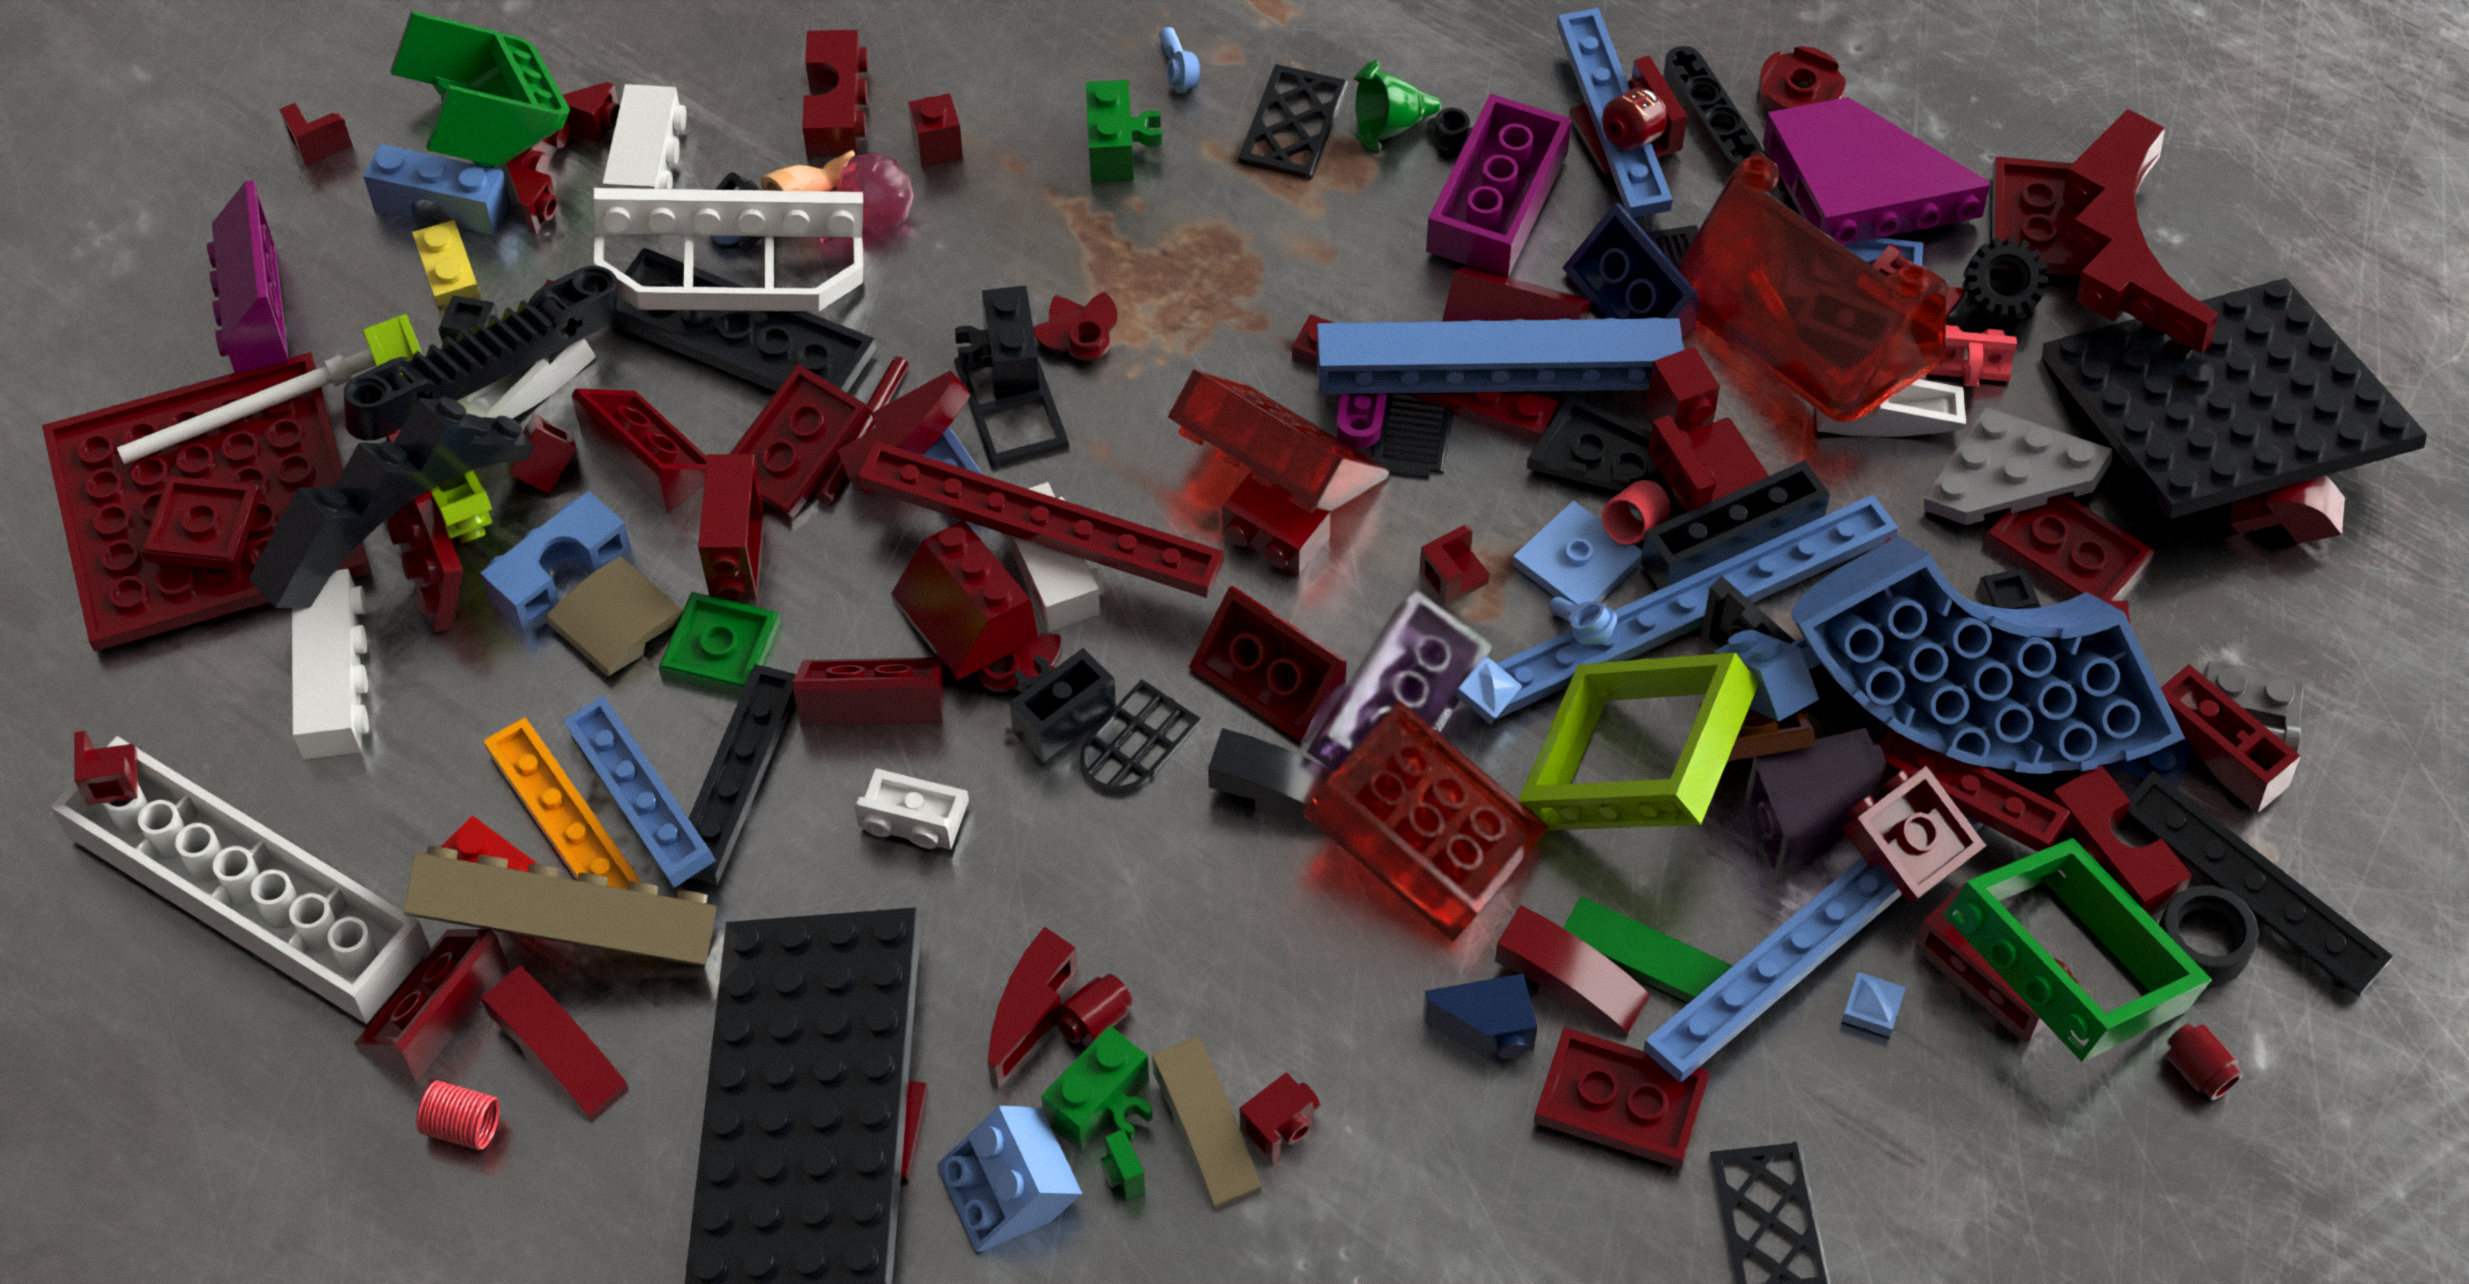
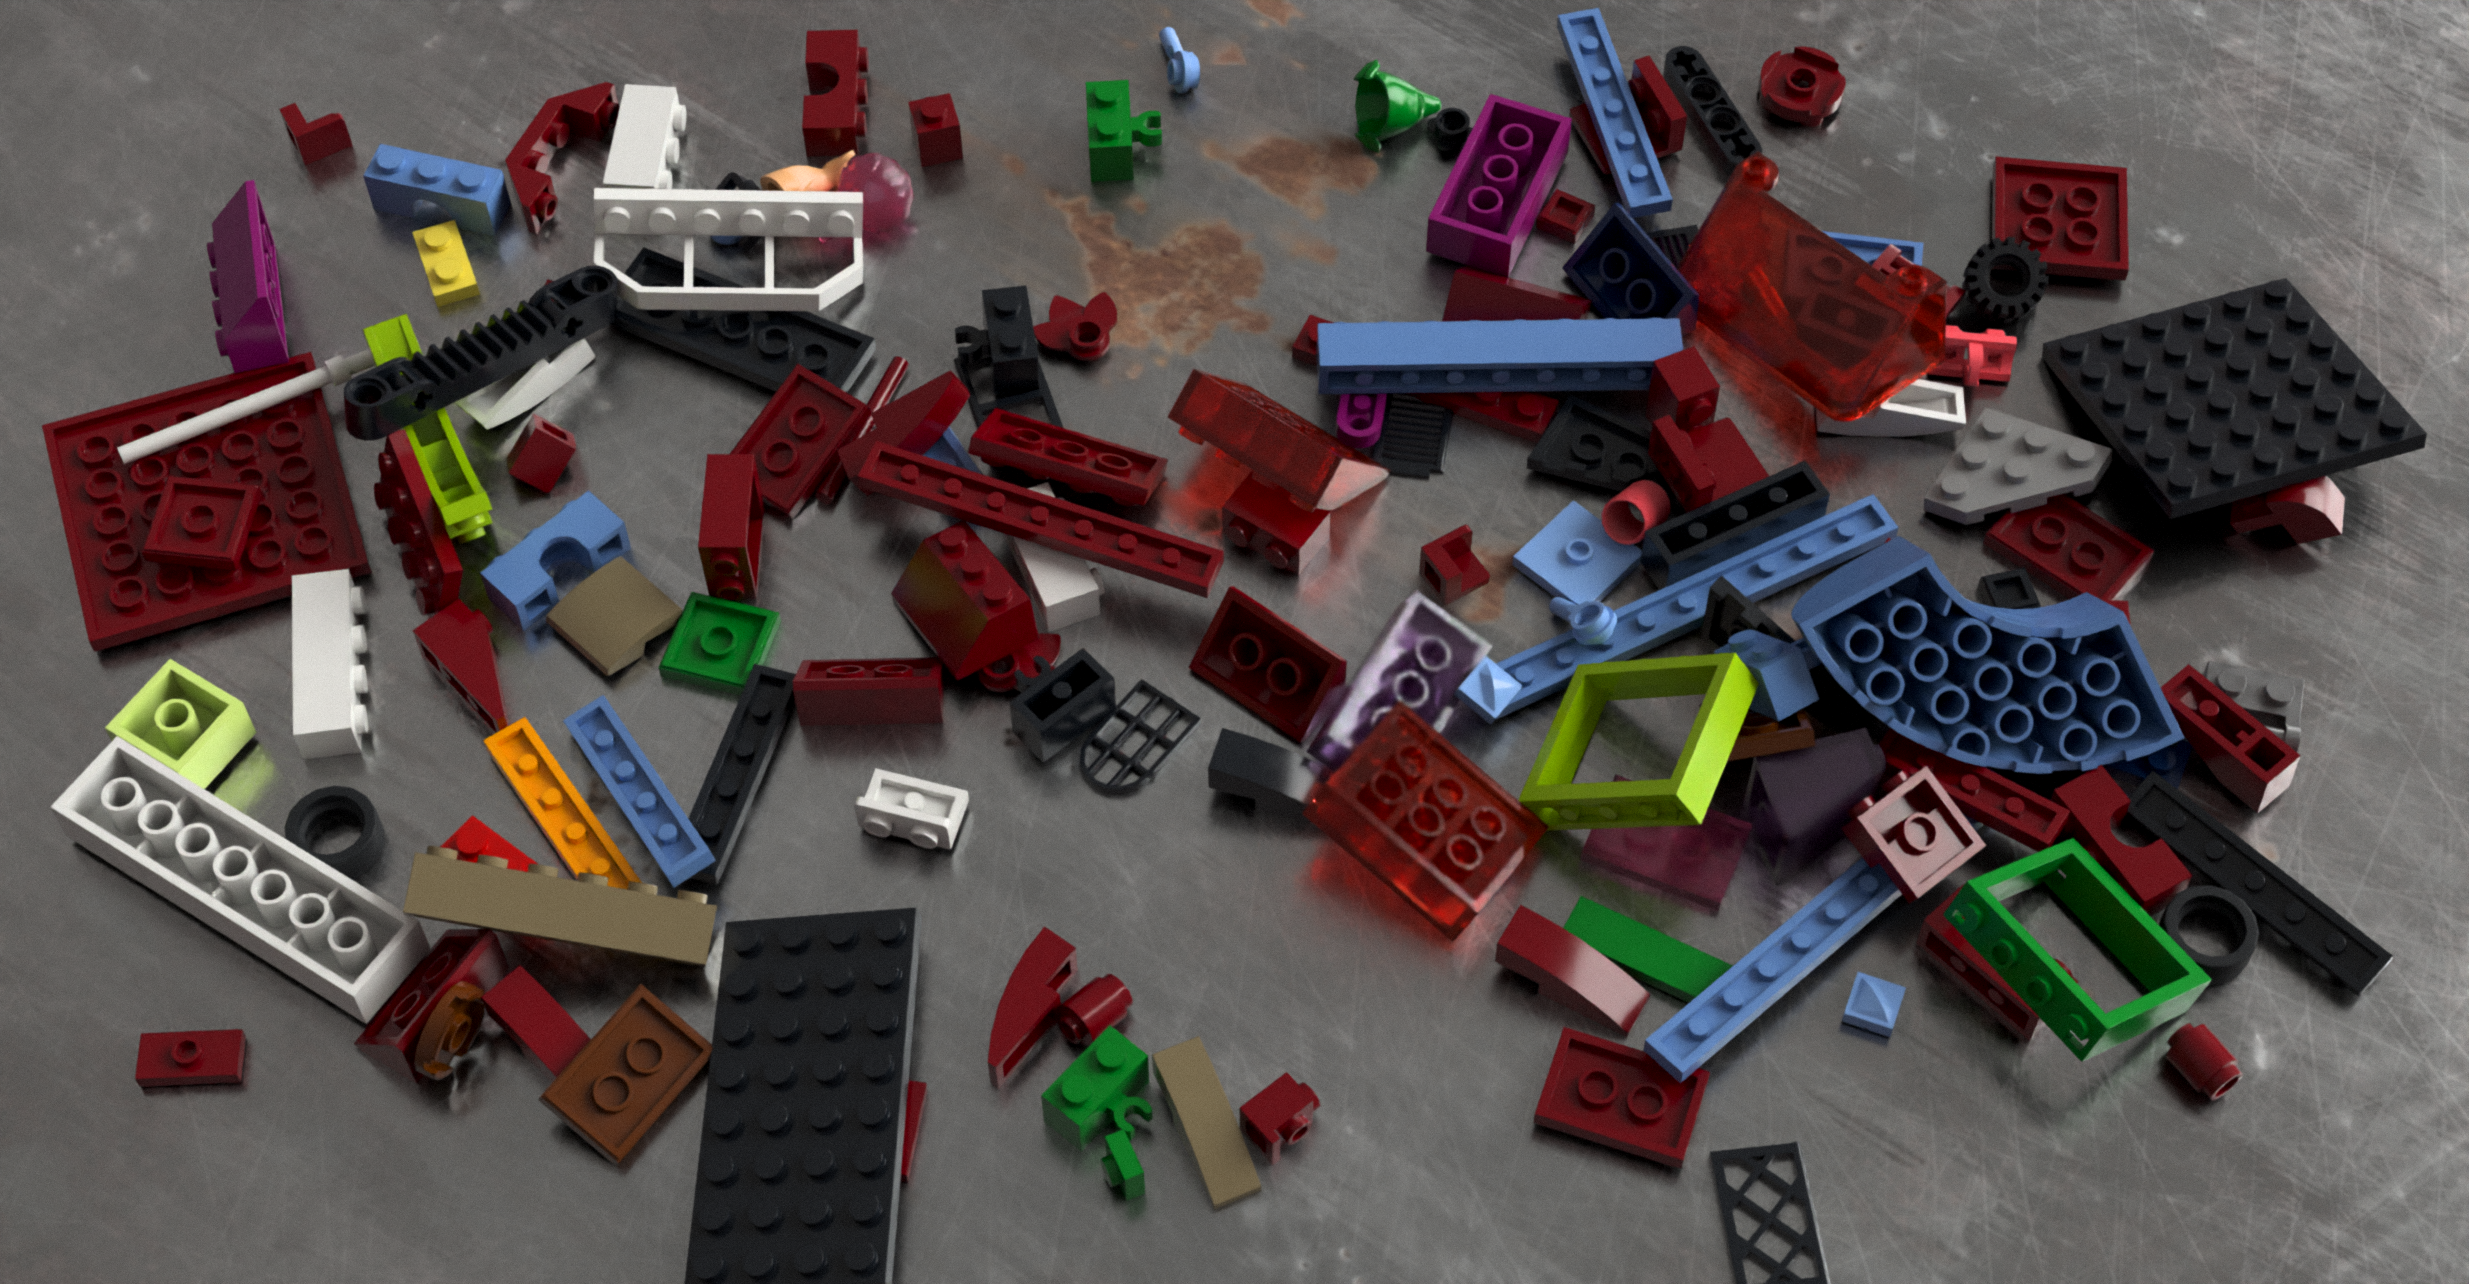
dark red panel [74,731,138,805] -> none
black arch [248,397,535,608] -> none
green windscreen [390,10,570,168] -> none
coral piece [416,1080,500,1150] -> none
black tile [438,295,497,341] -> none
dark red slope [571,388,707,514] -> none
light blue slope [936,1106,1083,1252] -> none
black window [1238,64,1348,180] -> none
dark blue slope [1423,974,1537,1059] -> none
dark red head [1602,87,1667,152] -> none
magenta slope [1762,97,1990,249] -> none
dark red arch [2063,109,2218,354] -> none
none -> yellowish green brick [105,659,257,789]
none -> dark red plate [135,1029,246,1087]
none -> black tyre [284,785,385,880]
none -> dark red slope [412,599,509,734]
none -> reddish brown tile [414,981,485,1080]
none -> reddish brown tile [538,984,713,1166]
none -> dark red plate [968,408,1168,506]
none -> dark red tile [1536,189,1595,245]
none -> clear pink tile [1580,774,1753,911]

